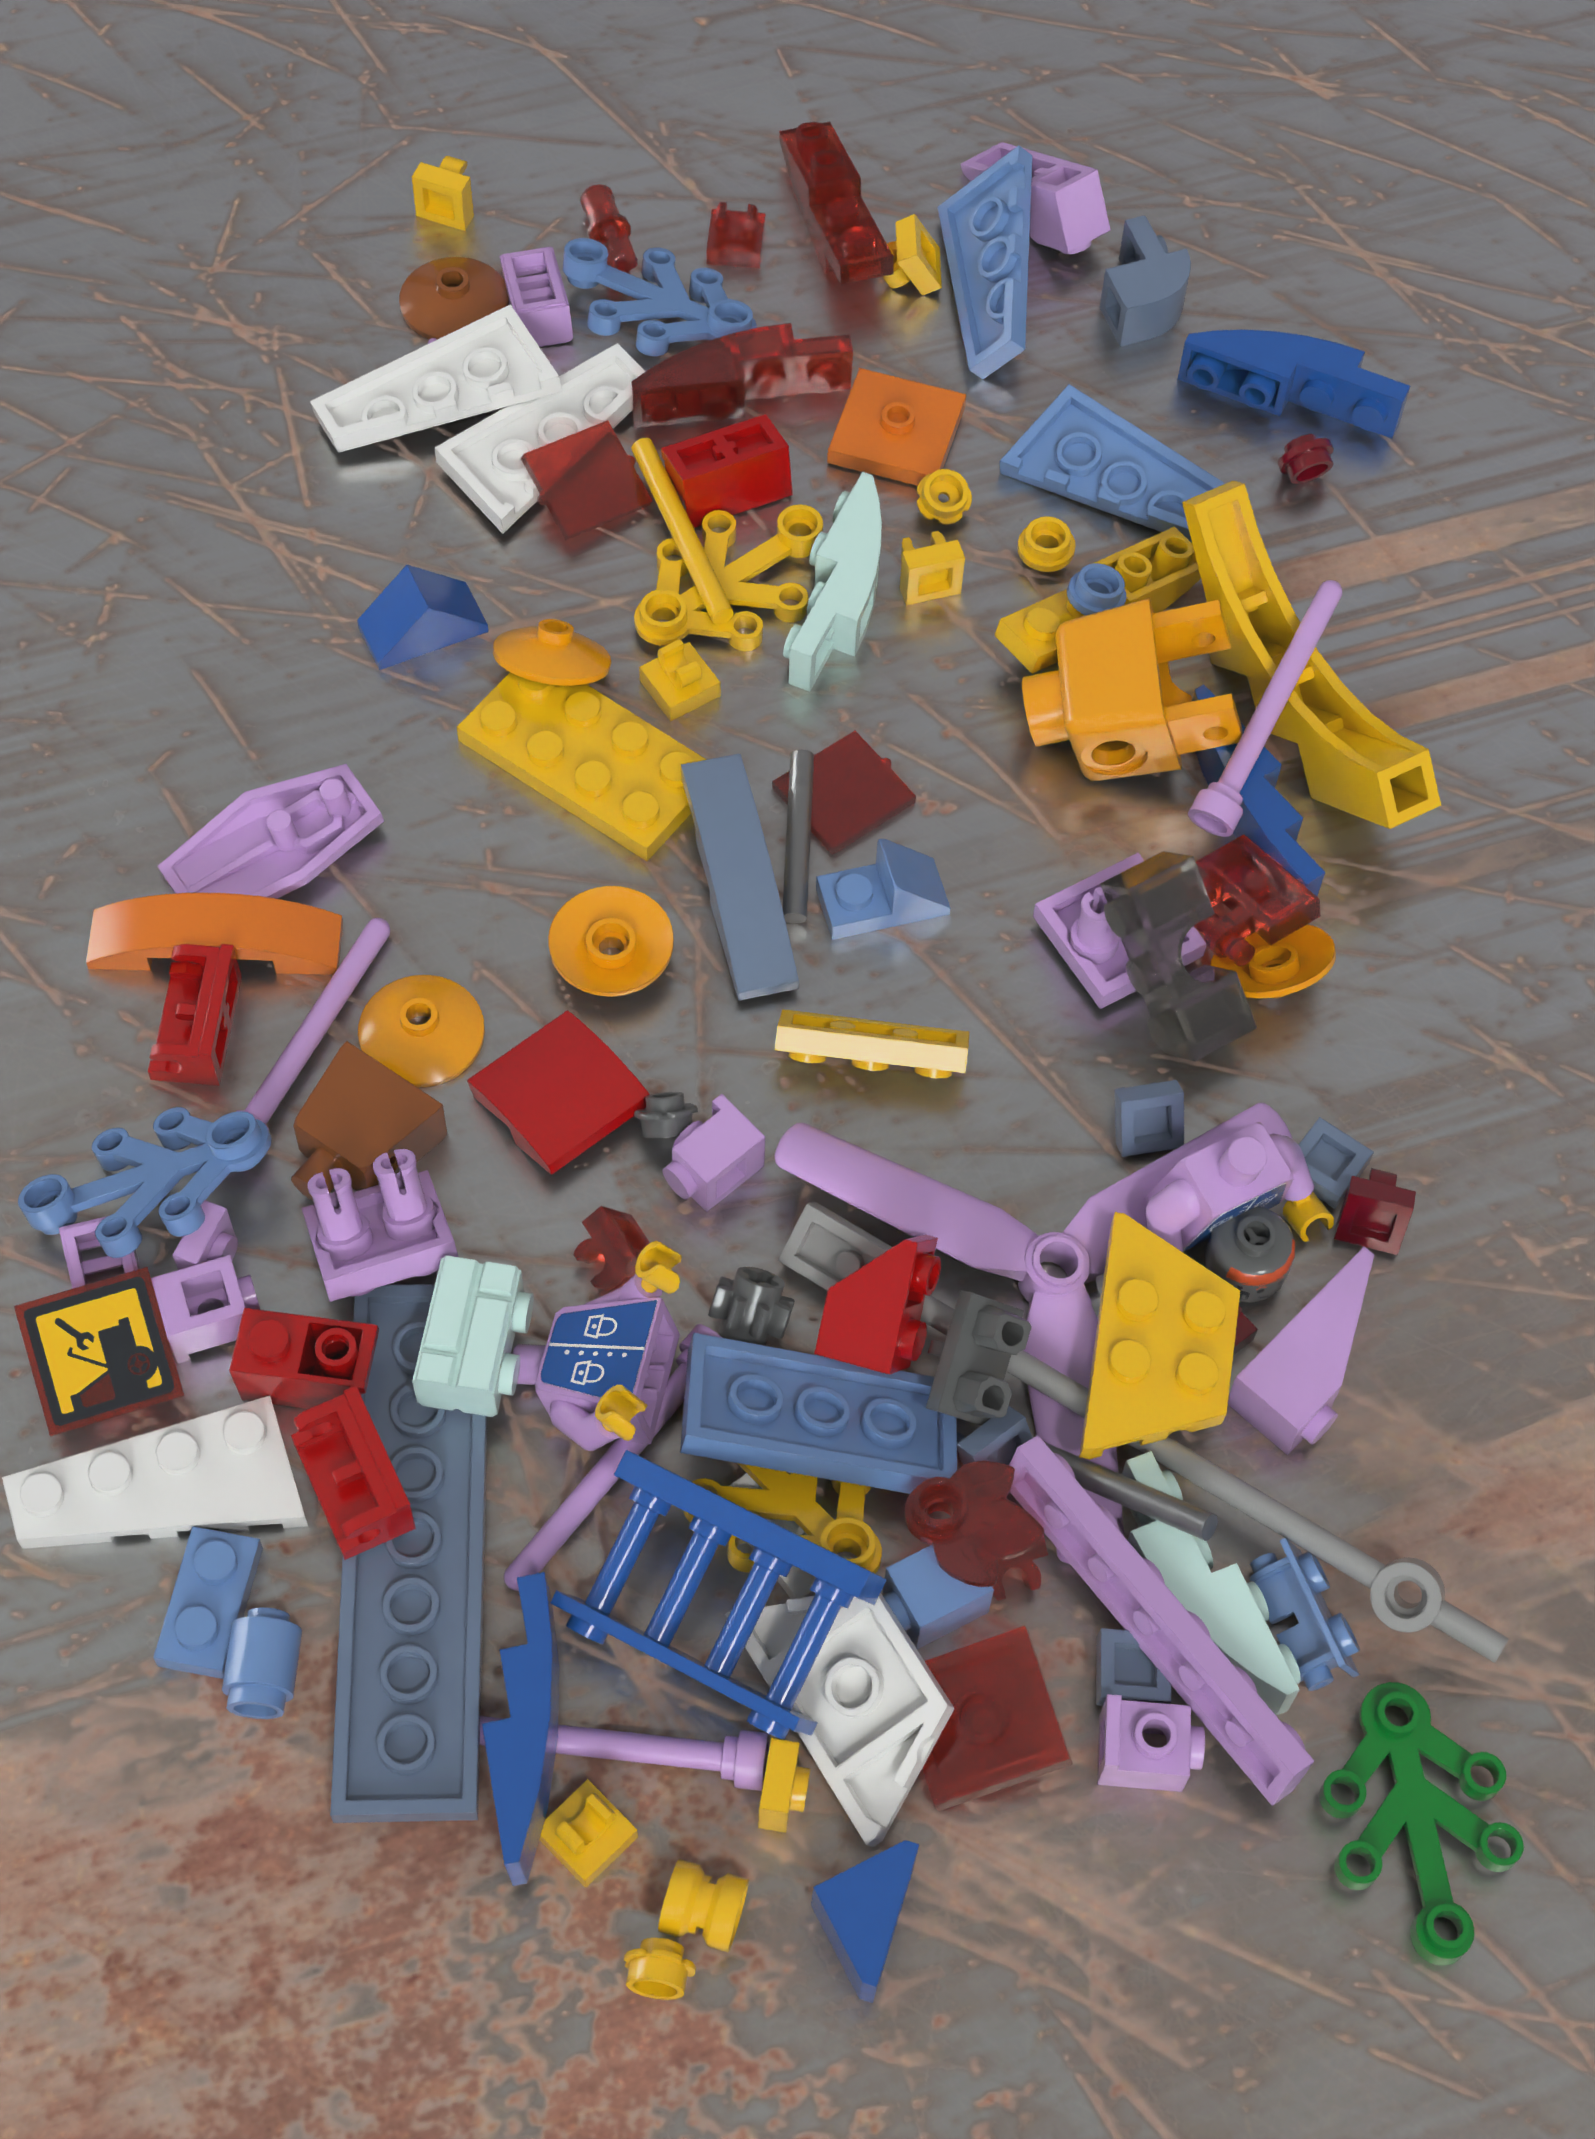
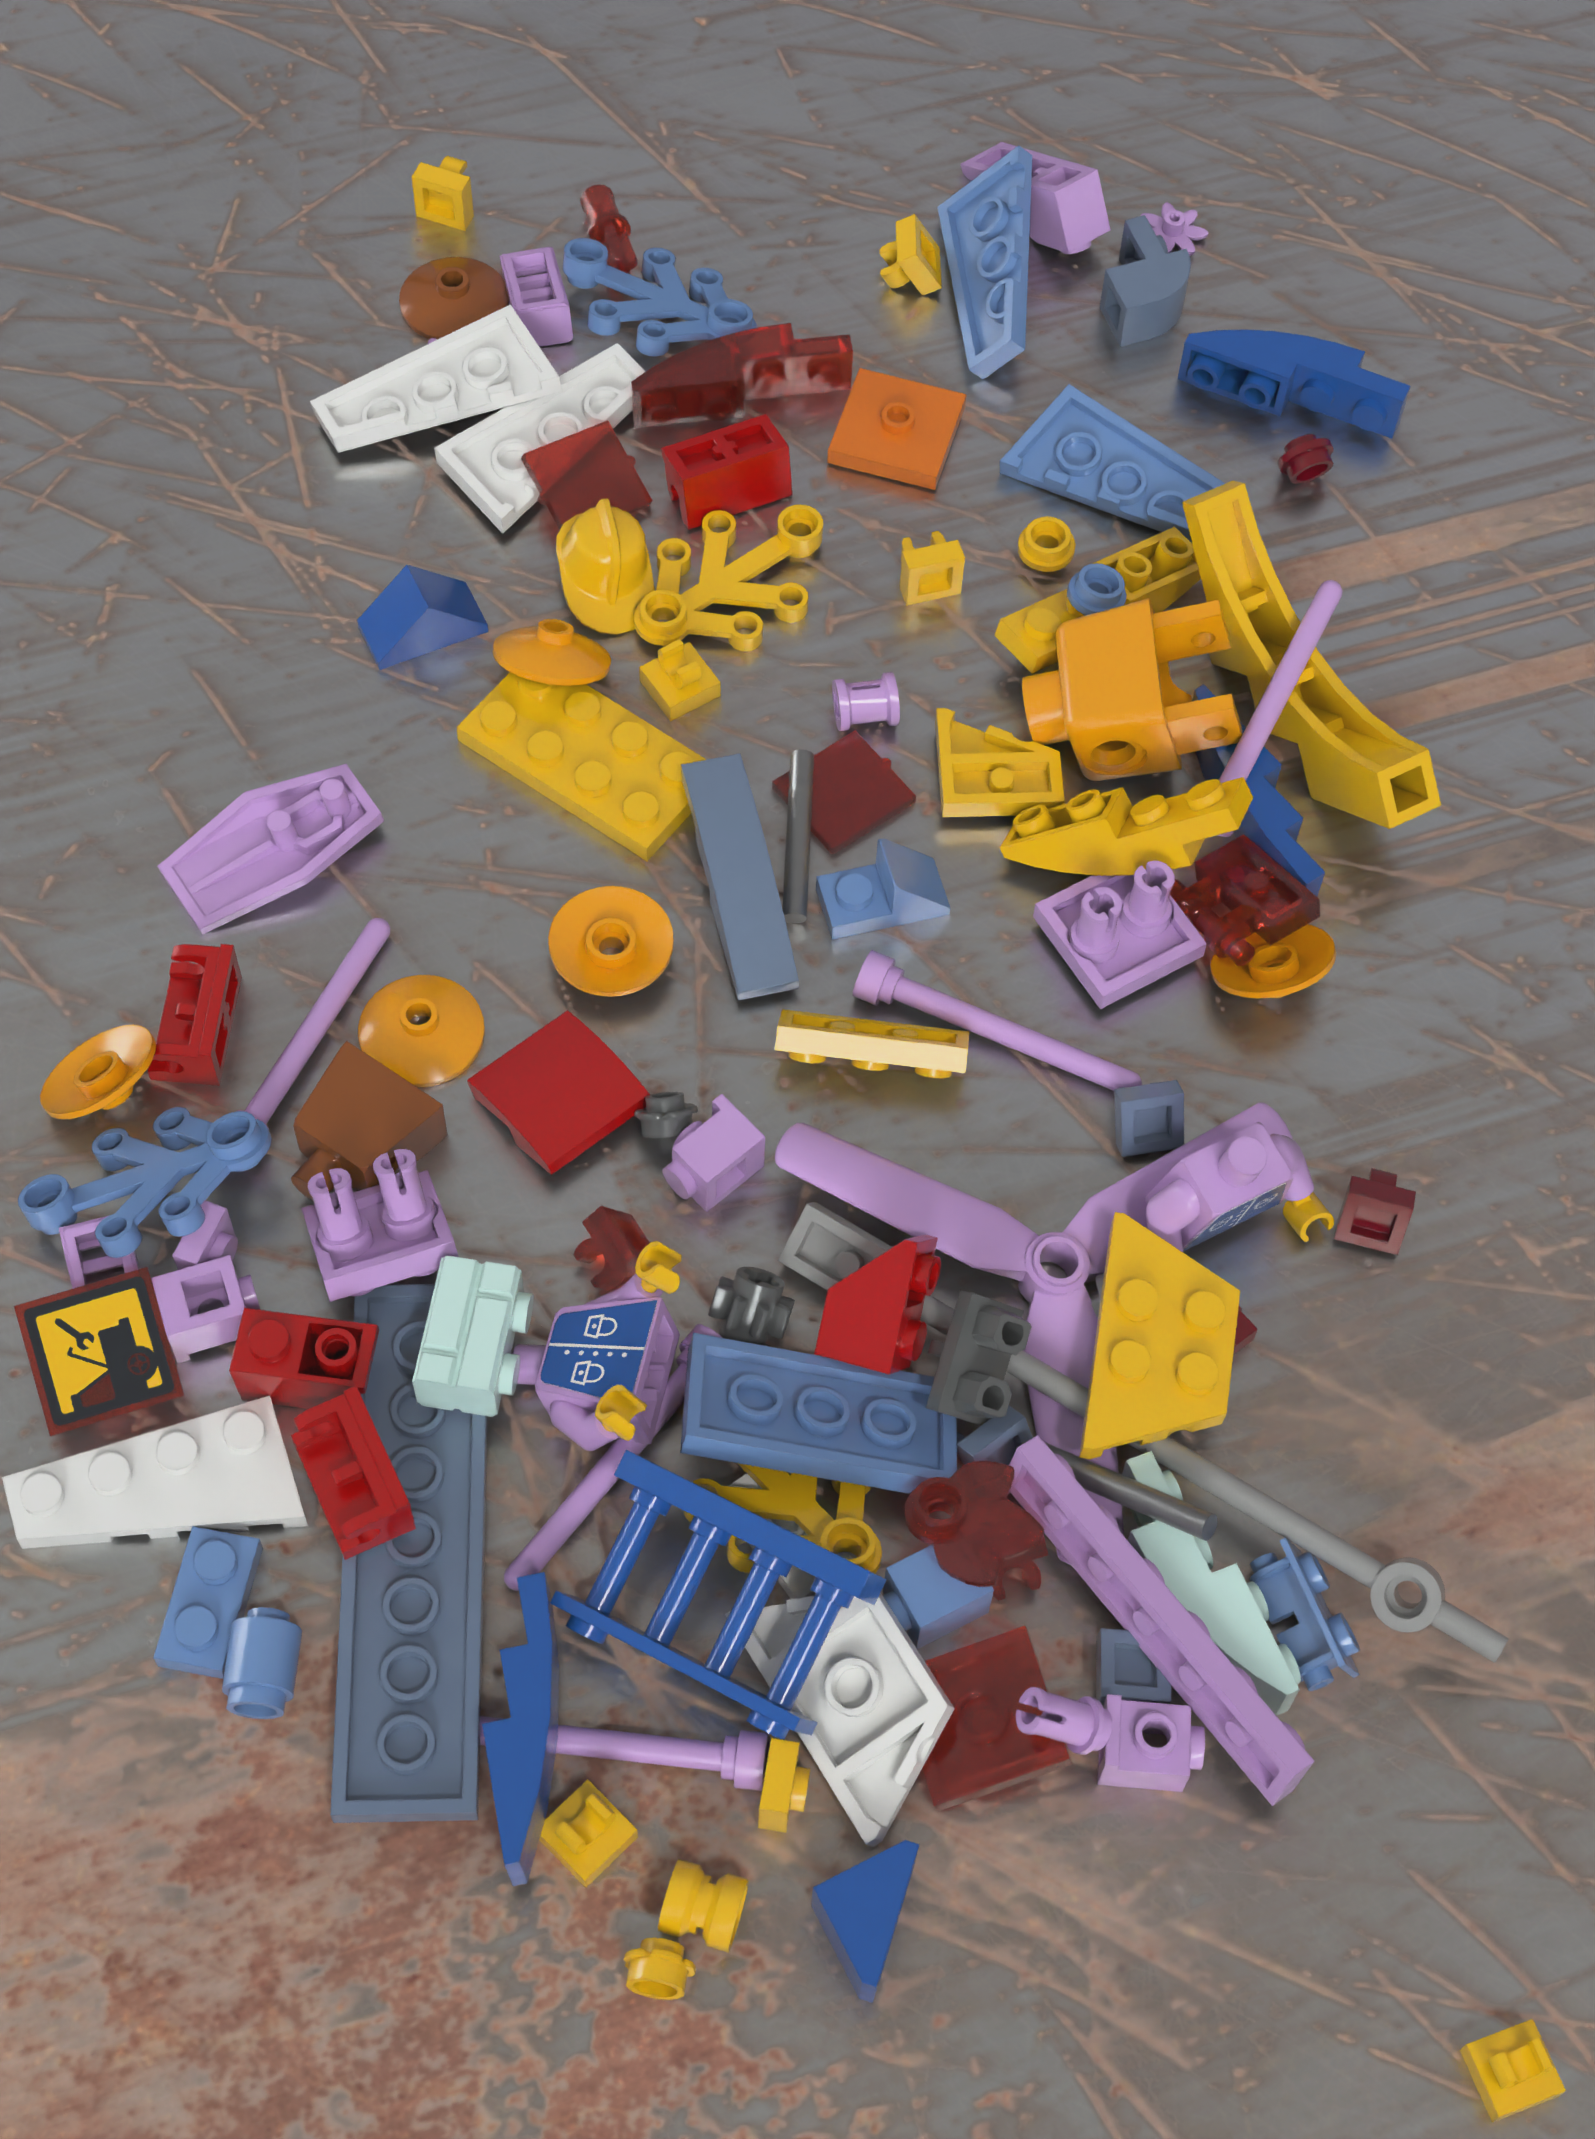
orange slope [86,893,343,975] -> none
yellow bar [631,438,734,625] -> none
clear red tile [707,202,766,269] -> none
clear red slope [779,122,893,285] -> none
light aqua slope [783,472,882,692] -> none
yellow plate [917,469,972,525] -> none
clear smoke arch [1100,851,1257,1062] -> none
dark grey head [1204,1207,1295,1303] -> none
lavender slope [1228,1246,1374,1456] -> none
sand blue plate [1299,1117,1374,1209] -> none
green plant [1319,1682,1524,1966] -> none
none -> light orange dish [40,1024,156,1119]
none -> yellow piece [556,498,655,635]
none -> lavender bush [832,672,900,731]
none -> lavender piece [853,950,1142,1091]
none -> yellow wing [935,708,1065,817]
none -> yellow slope [1000,777,1253,876]
none -> lavender pin [1016,1687,1112,1755]
none -> lavender plant [1141,202,1208,255]
none -> yellow tile [1460,2019,1566,2123]

